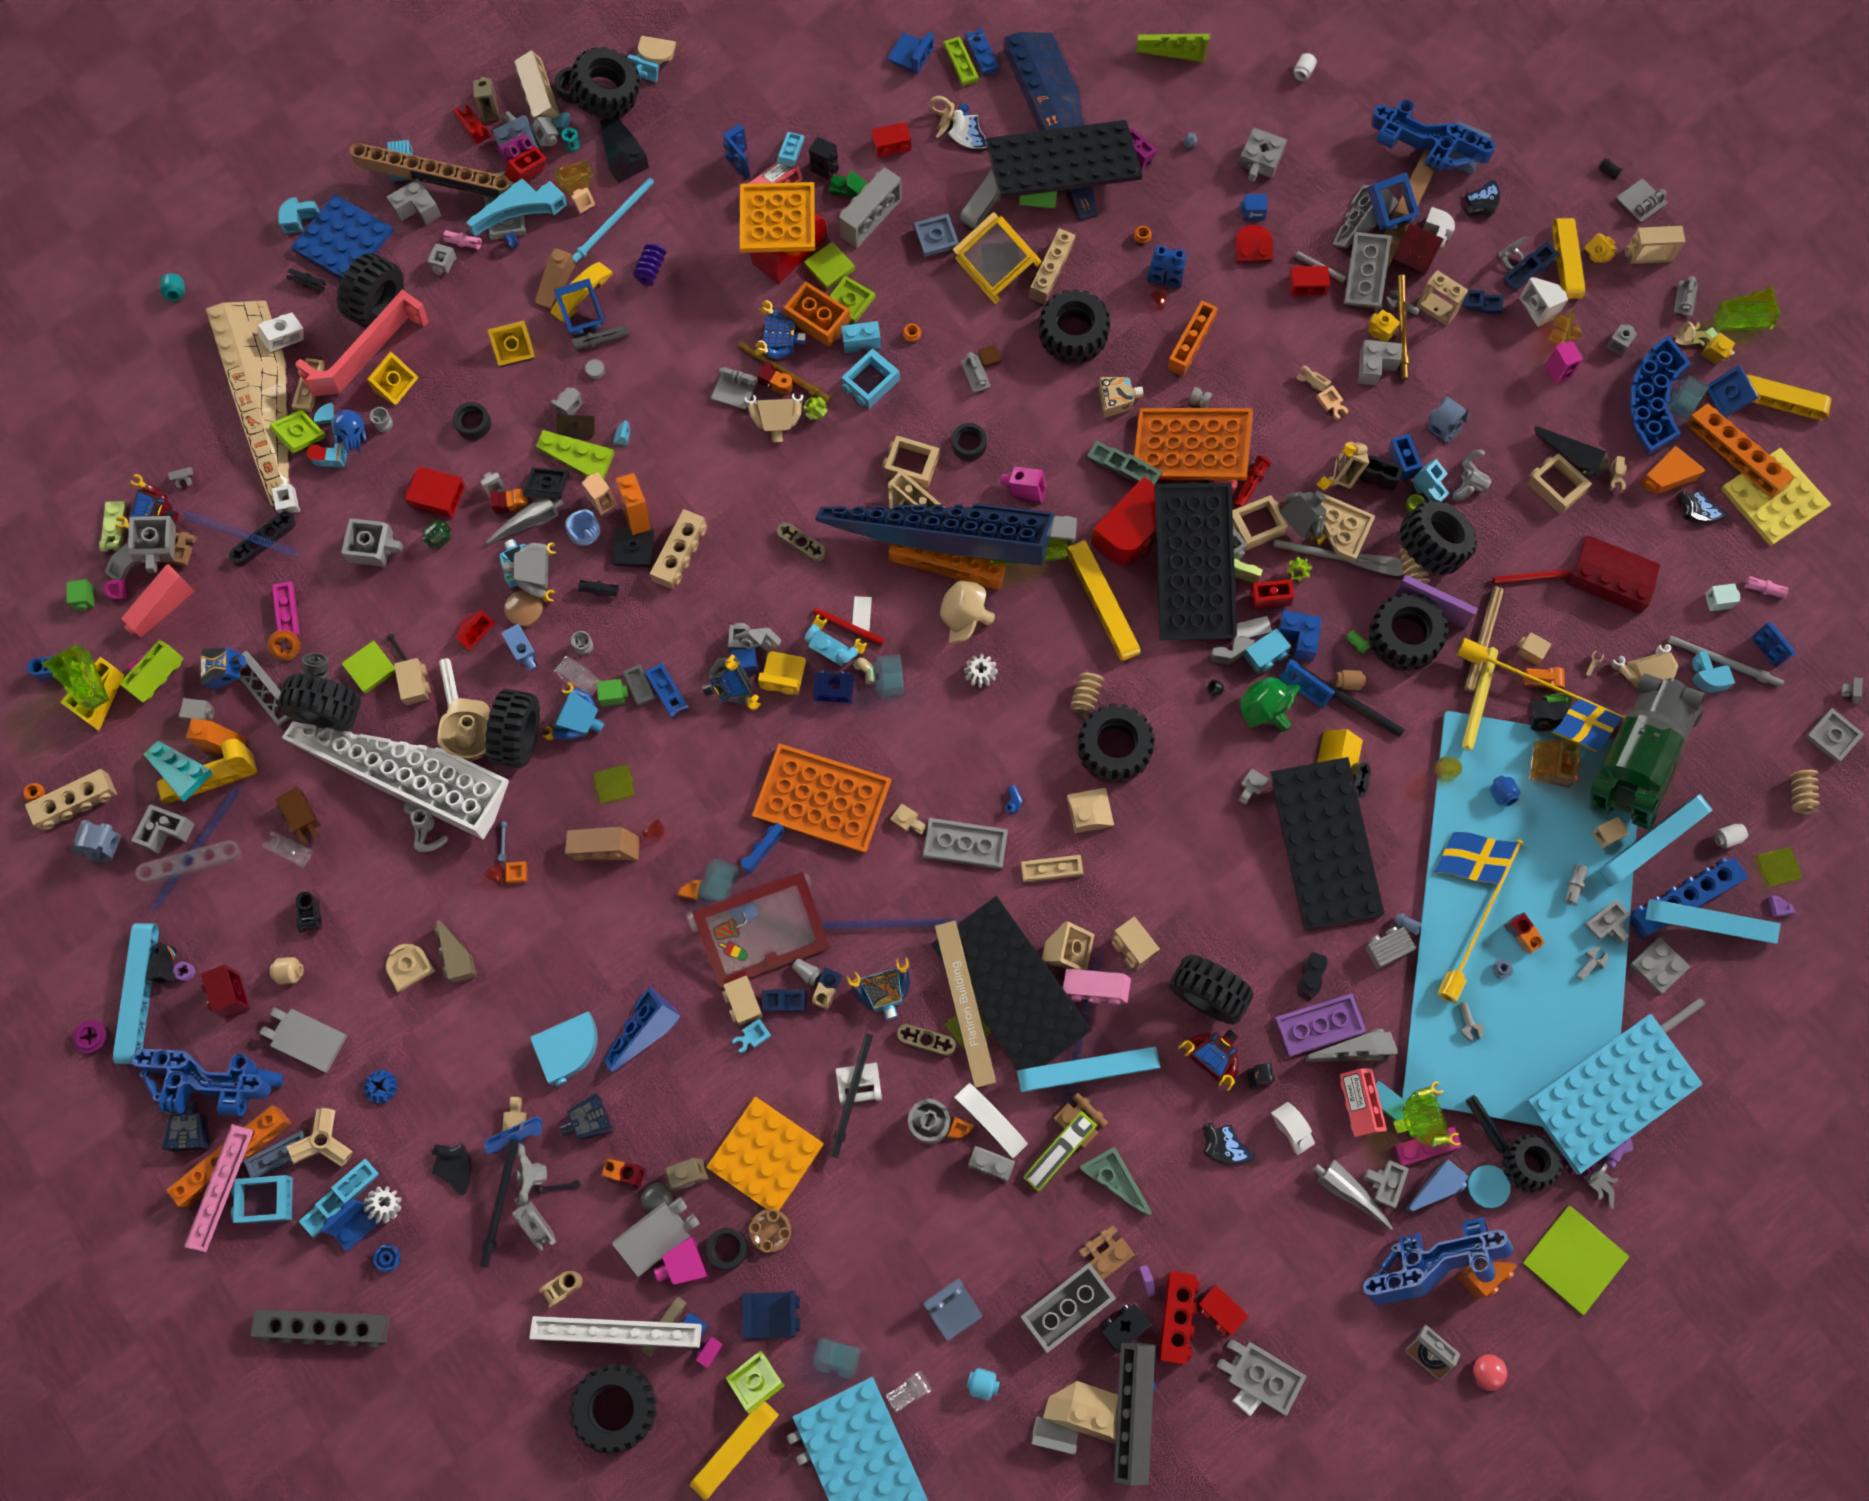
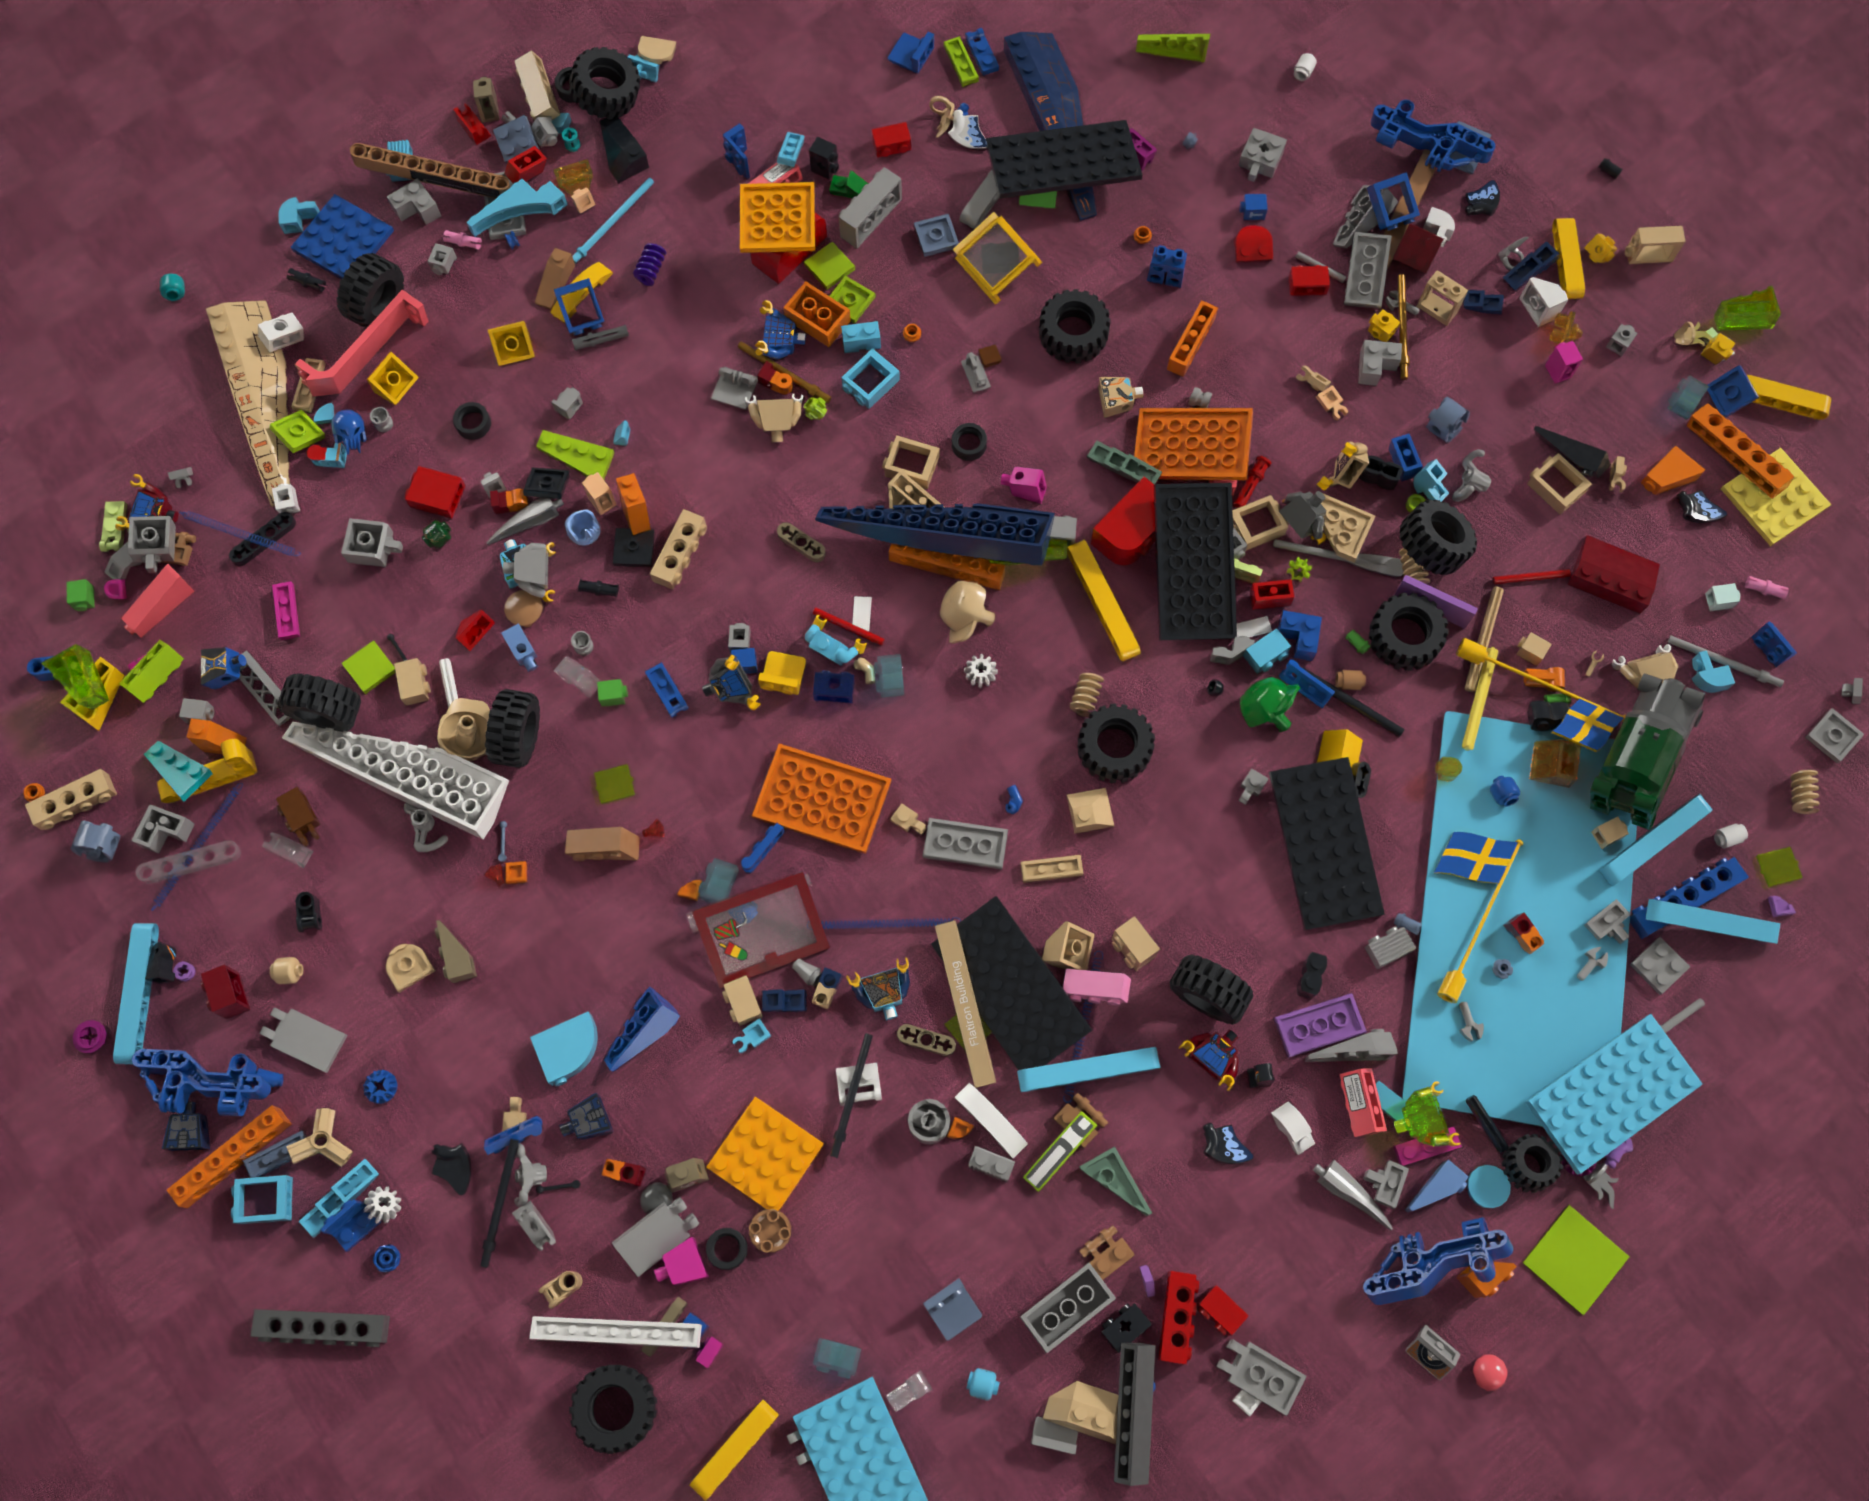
bright pink tile [185,1124,253,1252] -> none
orange gear [268,629,301,661] -> none
dark grey wheel [302,653,329,680] -> none
magenta hips [497,132,533,164] -> none
dark azure torso [542,683,604,740] -> none
dark brown plate [556,415,595,435] -> none
light grey tile [585,359,605,379] -> none
flat silver tile [622,664,656,707] -> none
lime tile [726,1350,785,1414] -> none
light grey slope [735,628,781,650] -> none
dark blue panel [742,1291,801,1339] -> none
tan brick [1028,228,1076,305] -> none
clear red rock [1150,289,1168,310] -> none
light grey pin [1564,864,1589,906] -> none
light grey hinge [1616,178,1667,222] -> none
blue brick [1629,335,1691,456] -> none
light grey hinge [1674,276,1698,317] -> none

